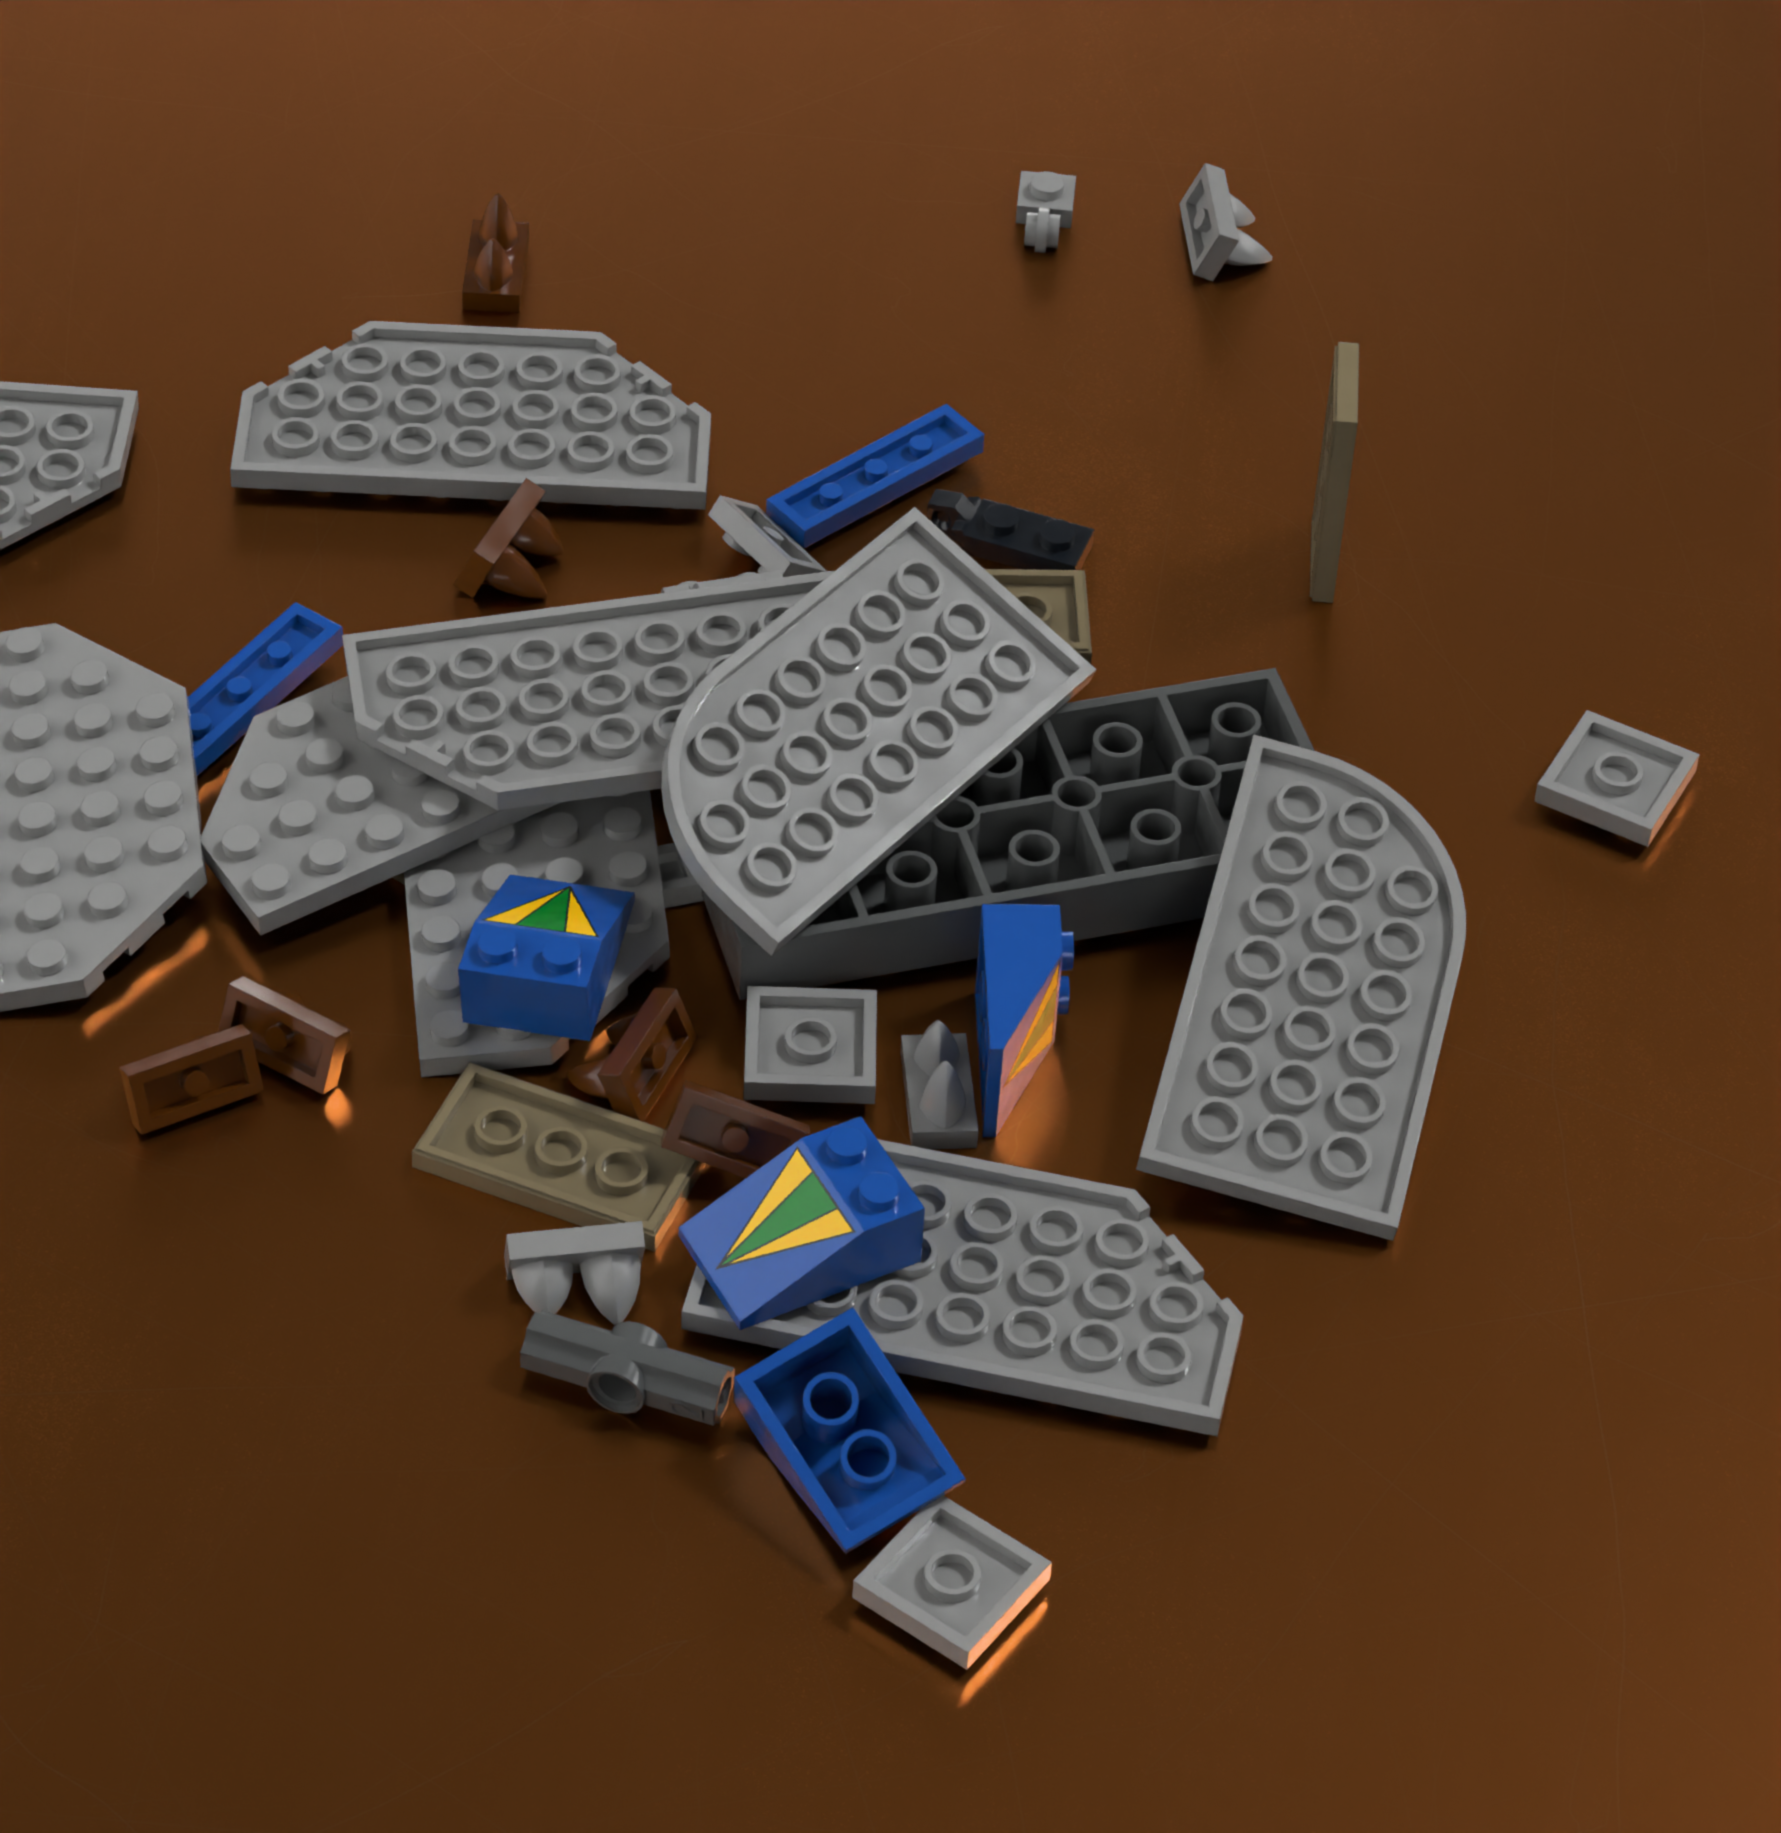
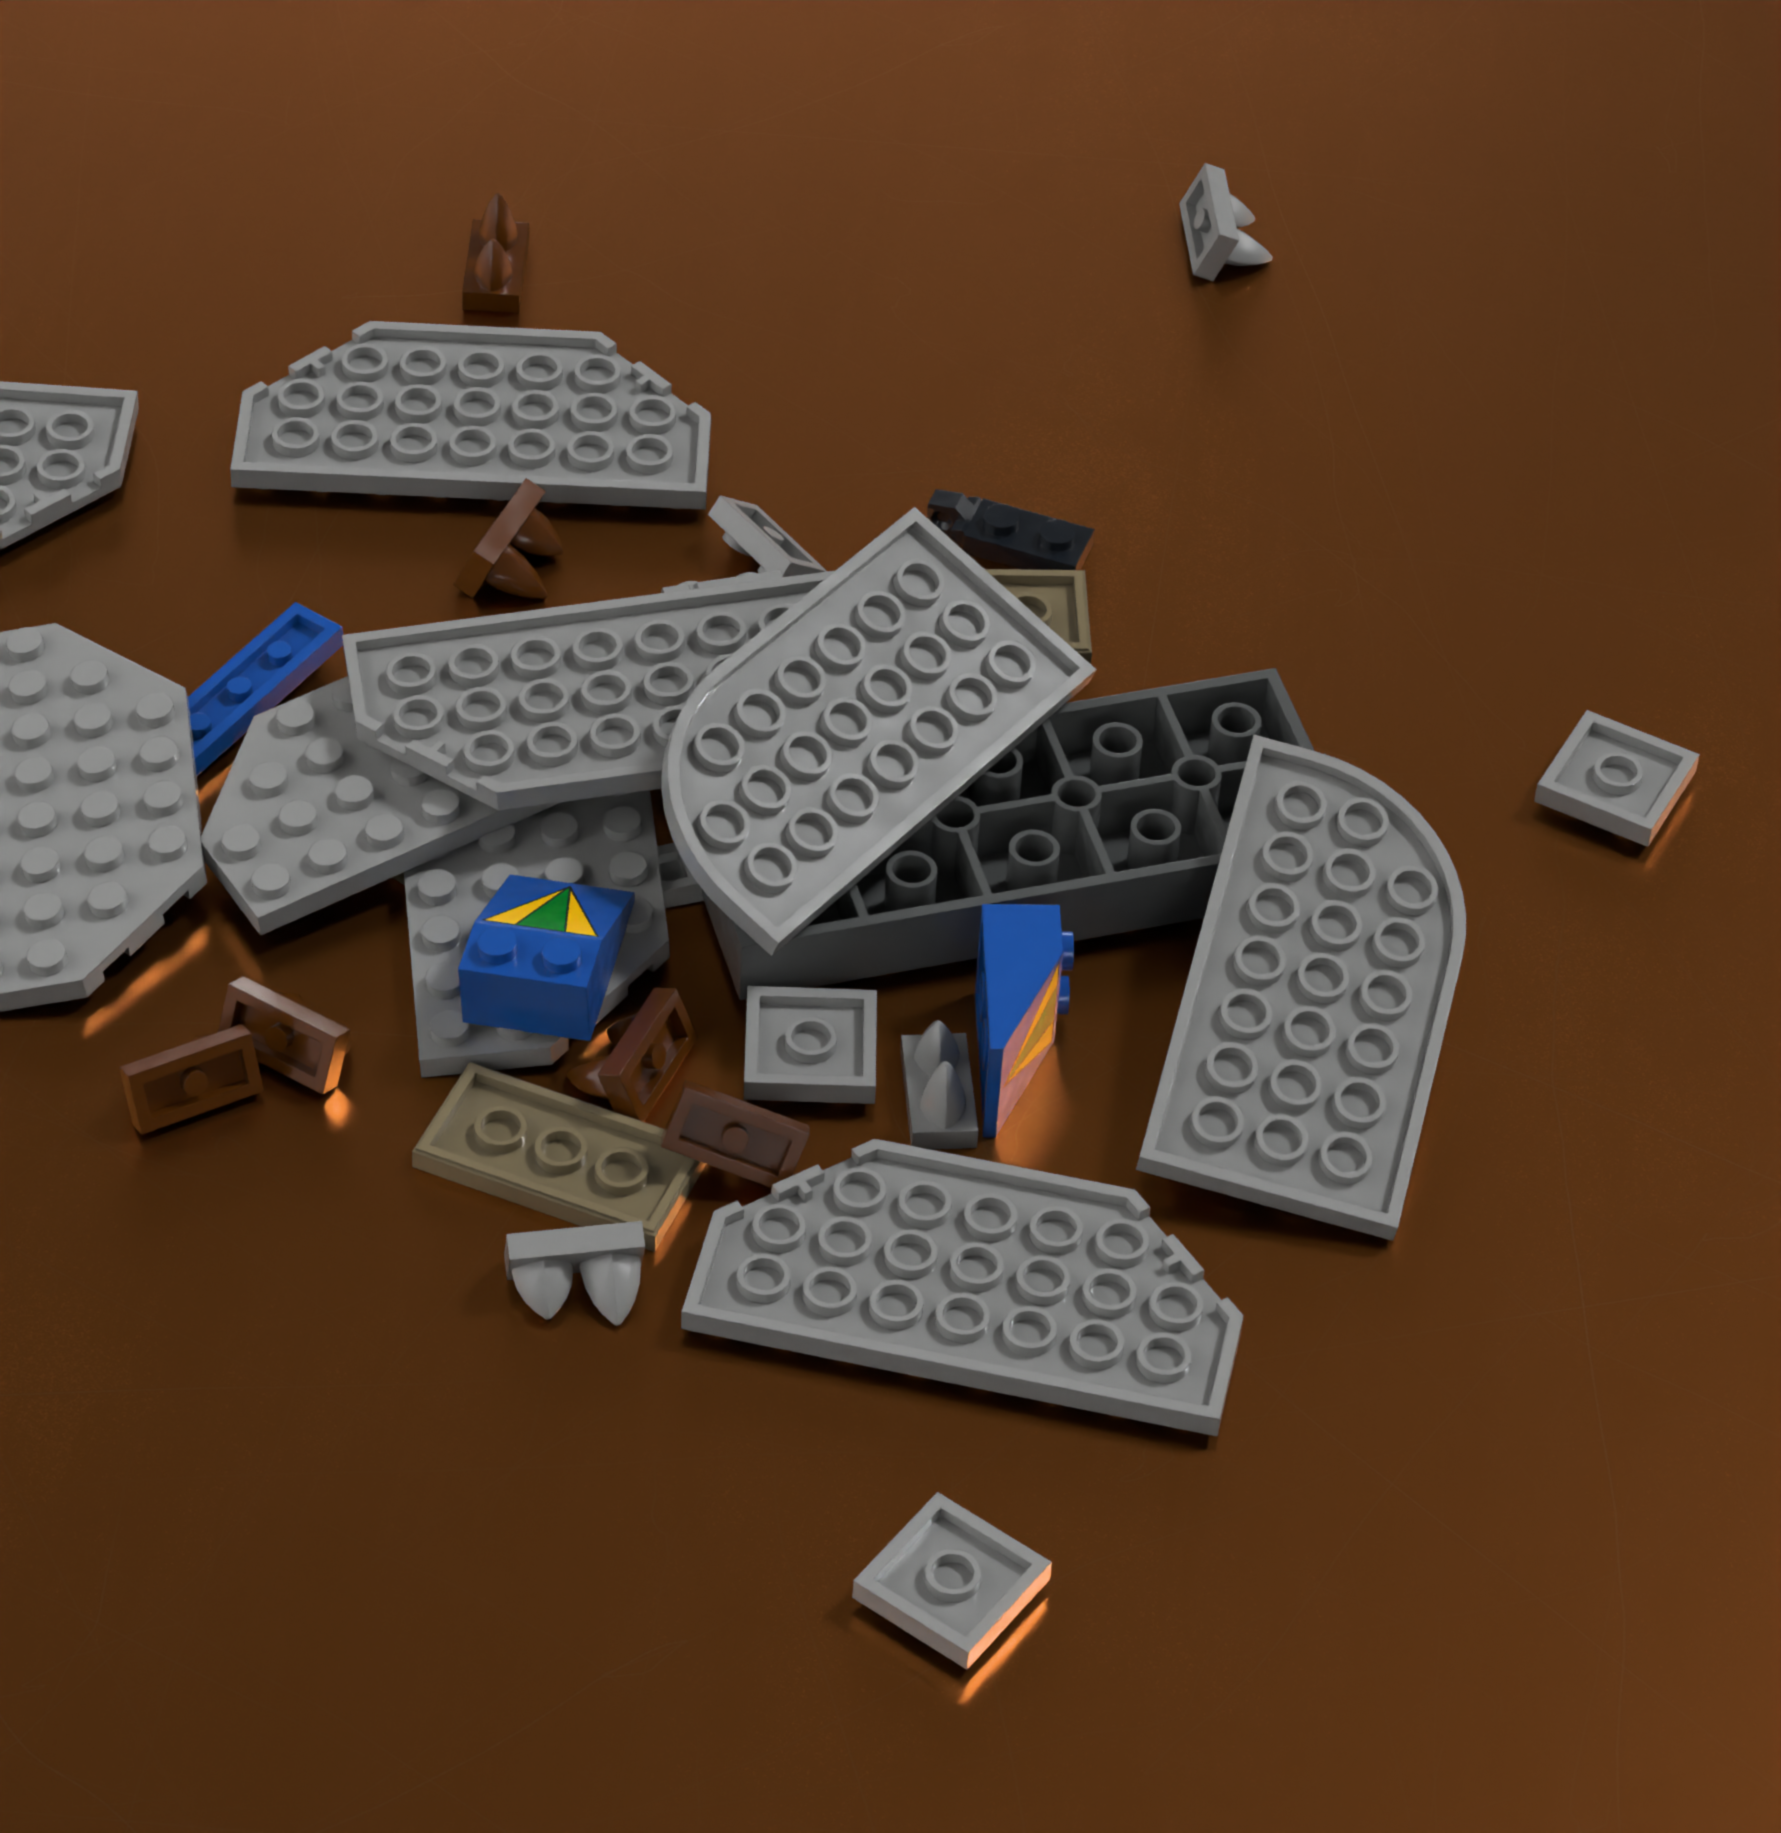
dark grey piece [520,1310,735,1426] -> none
blue slope [678,1116,925,1330] -> none
blue slope [734,1307,966,1554] -> none
blue plate [766,404,985,548] -> none
light grey plate [1016,171,1076,253] -> none
dark tan tile [1309,342,1359,603] -> none

